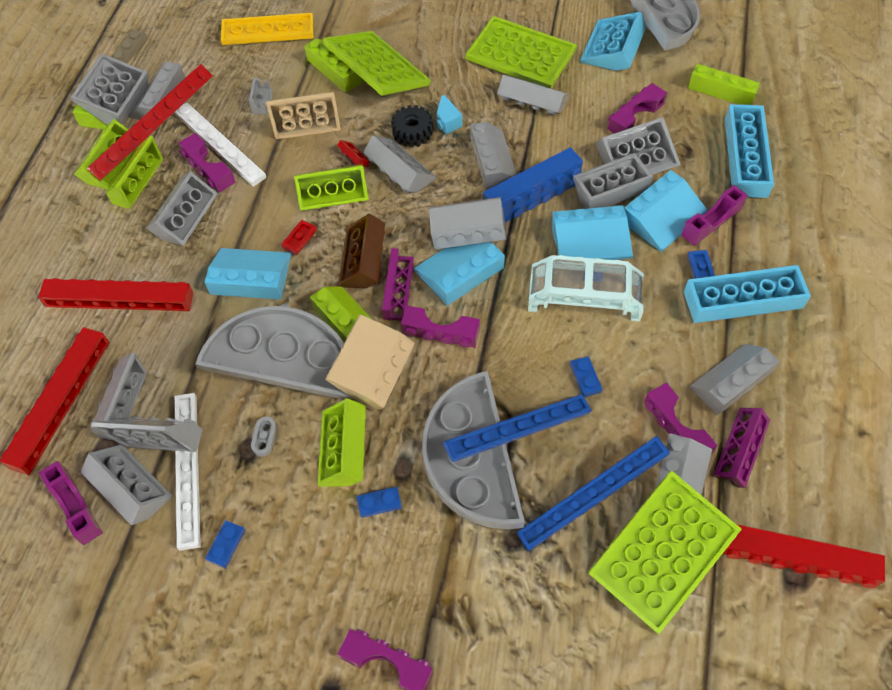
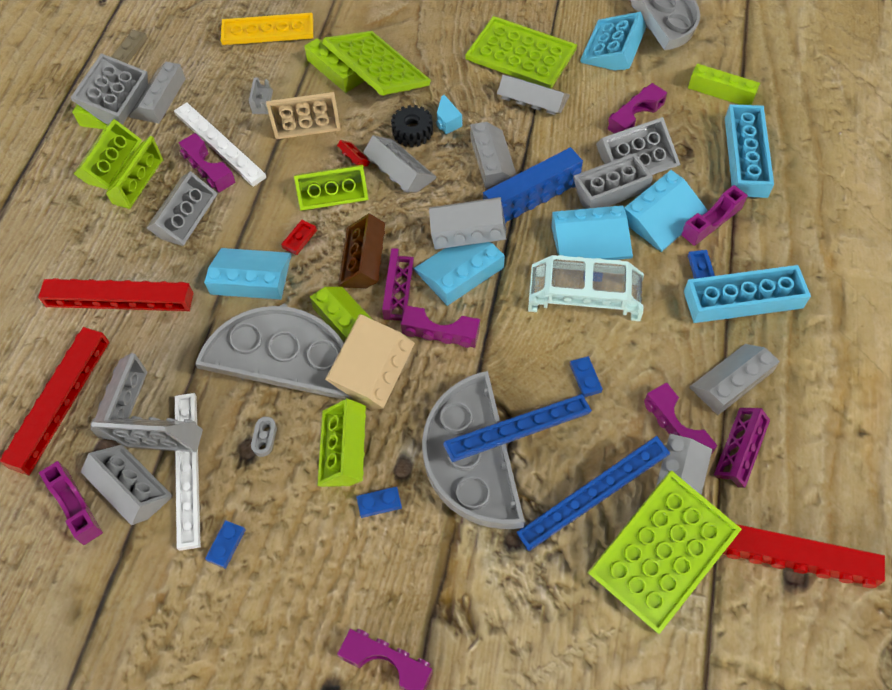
red plate [87,64,213,182] -> none

